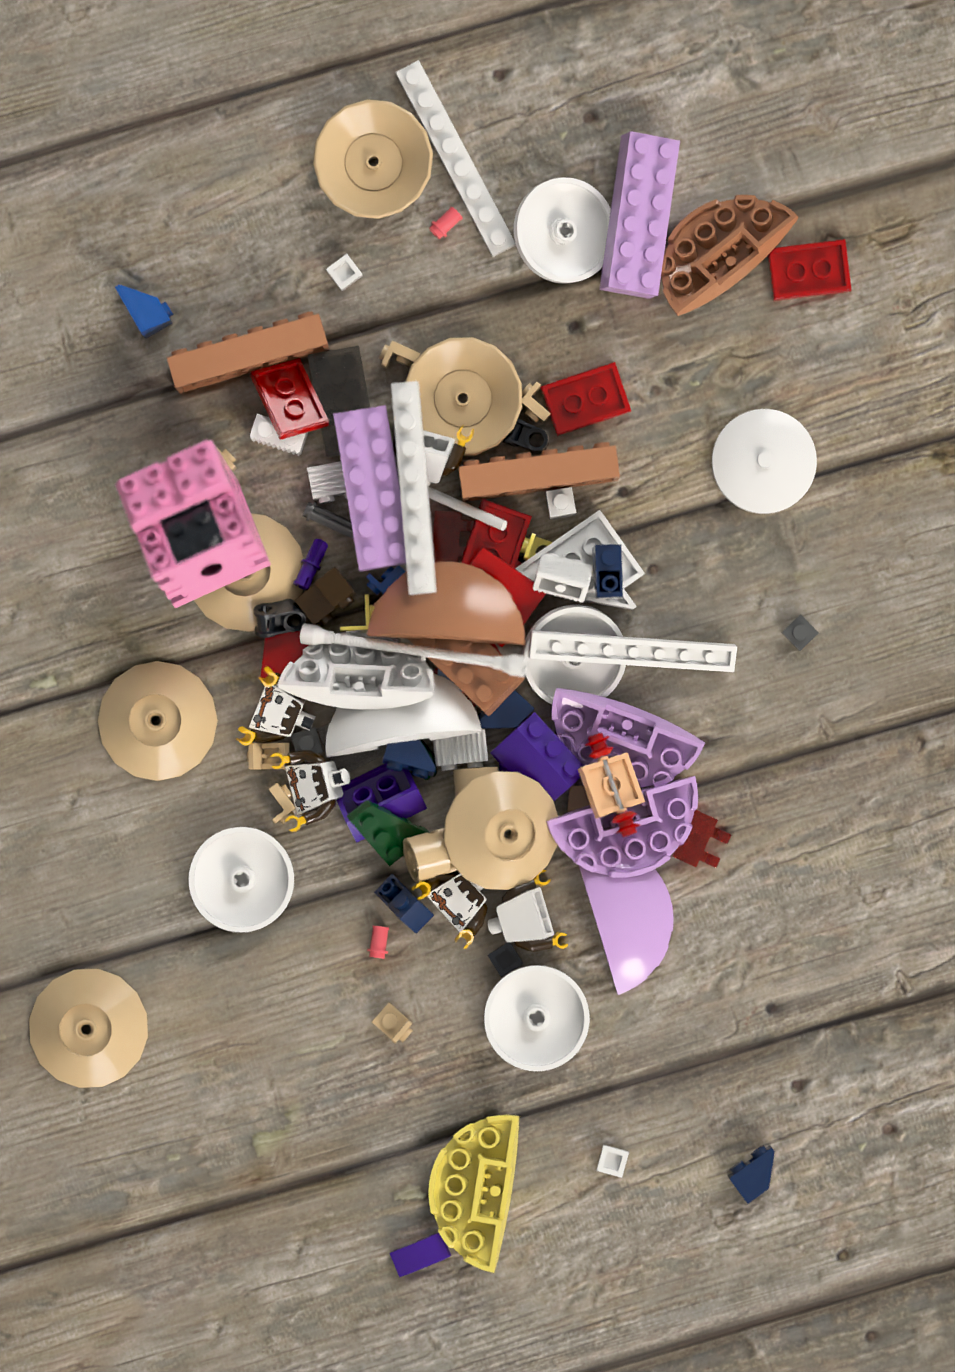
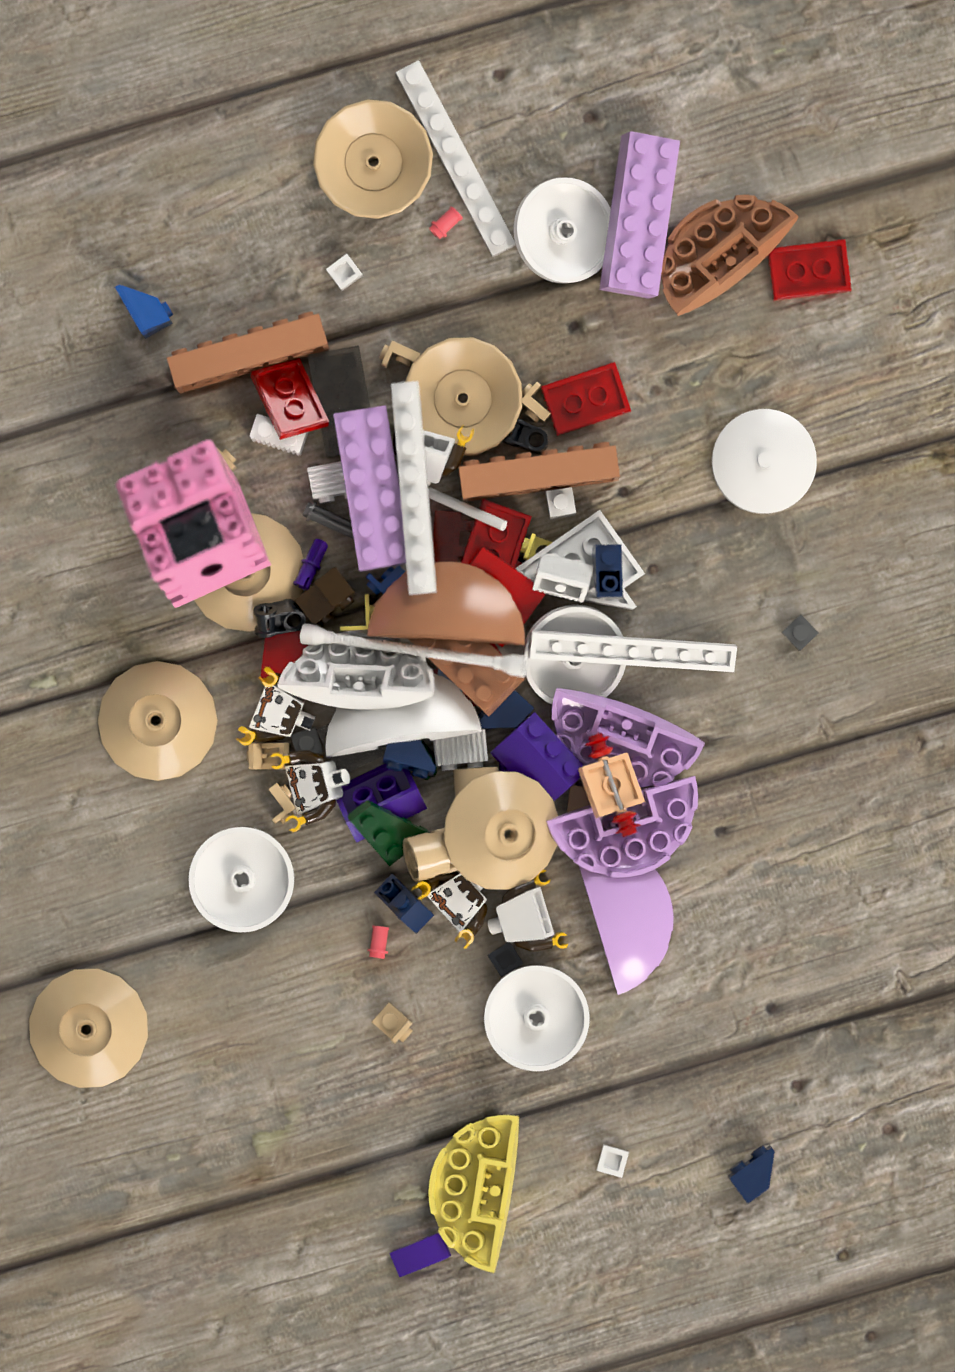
clear red plate [672,810,731,868] -> none

